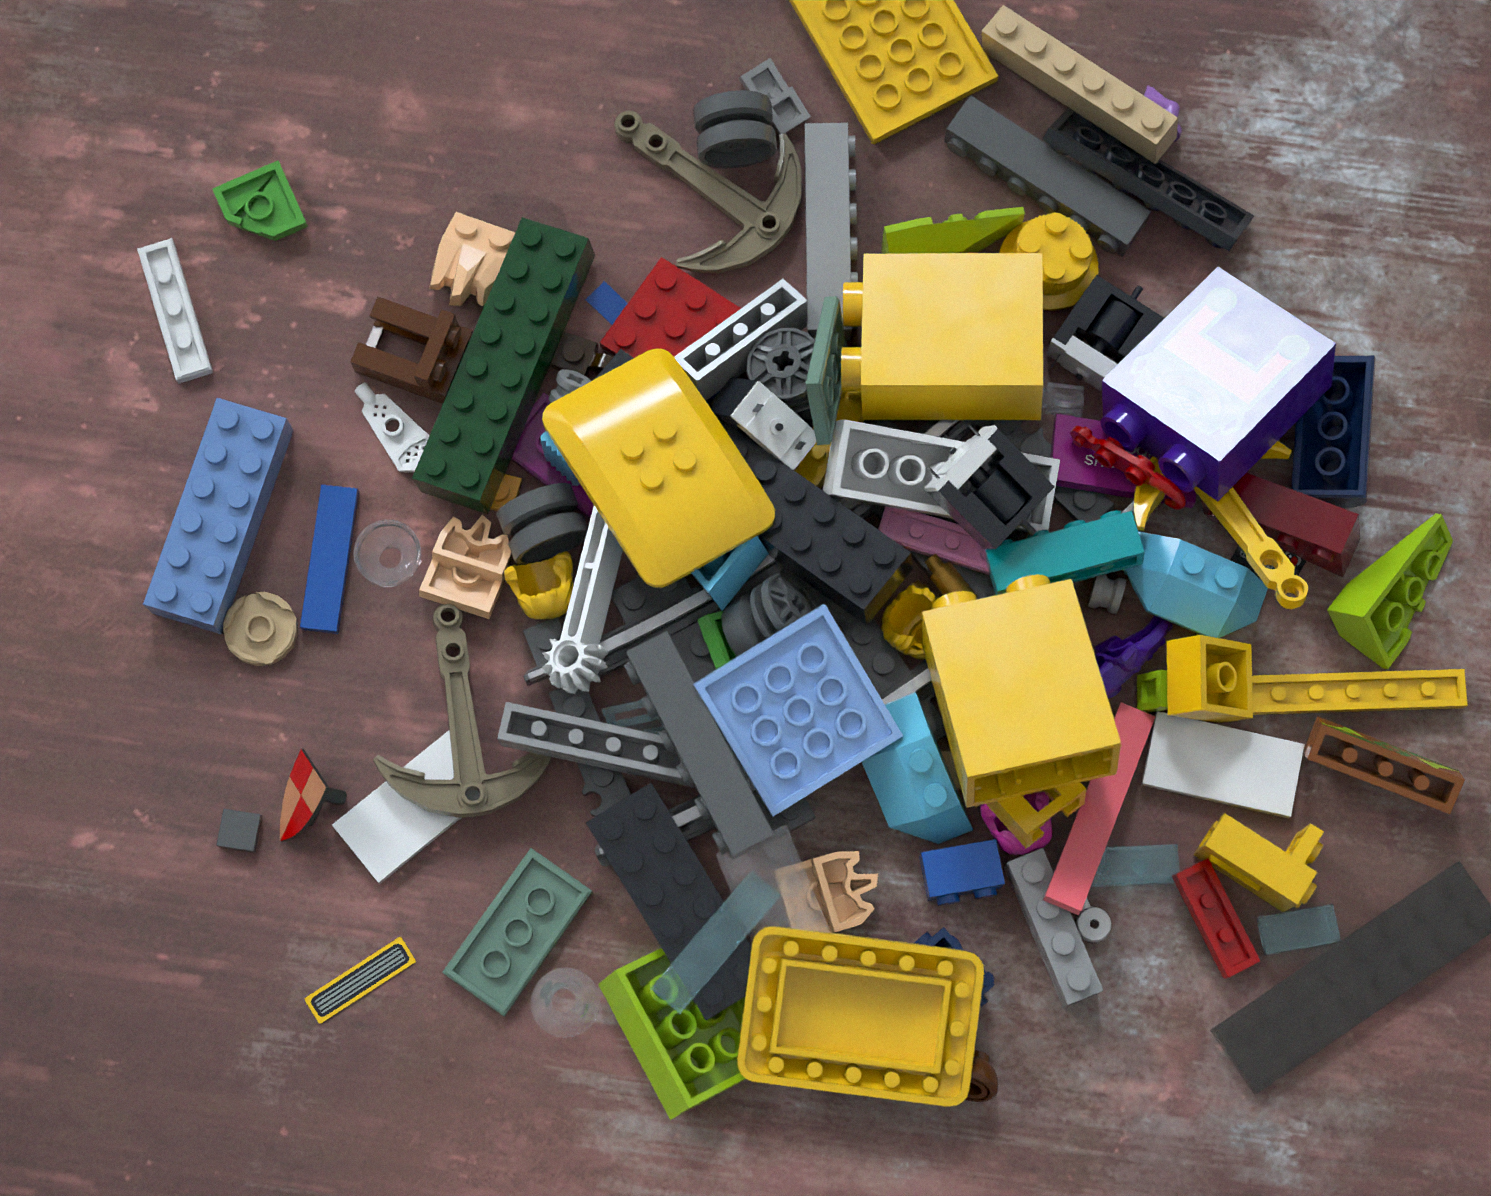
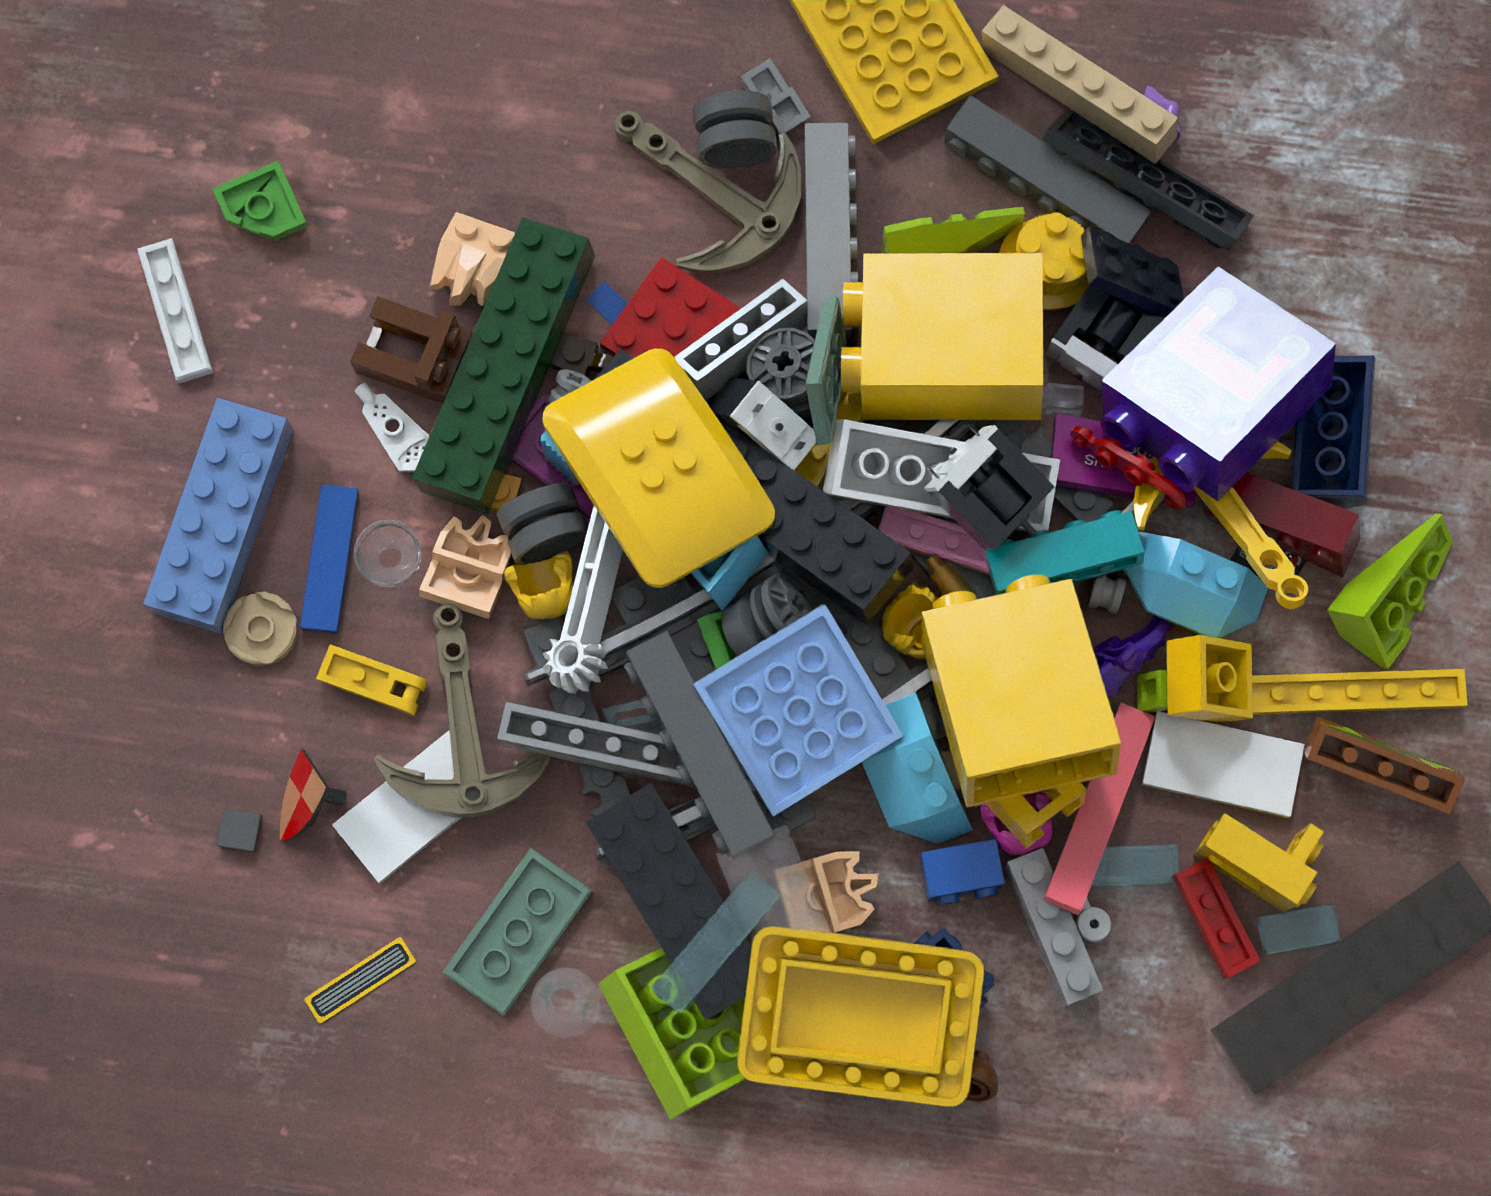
none -> yellow plate [316,644,428,716]
none -> black plate [1081,226,1184,318]

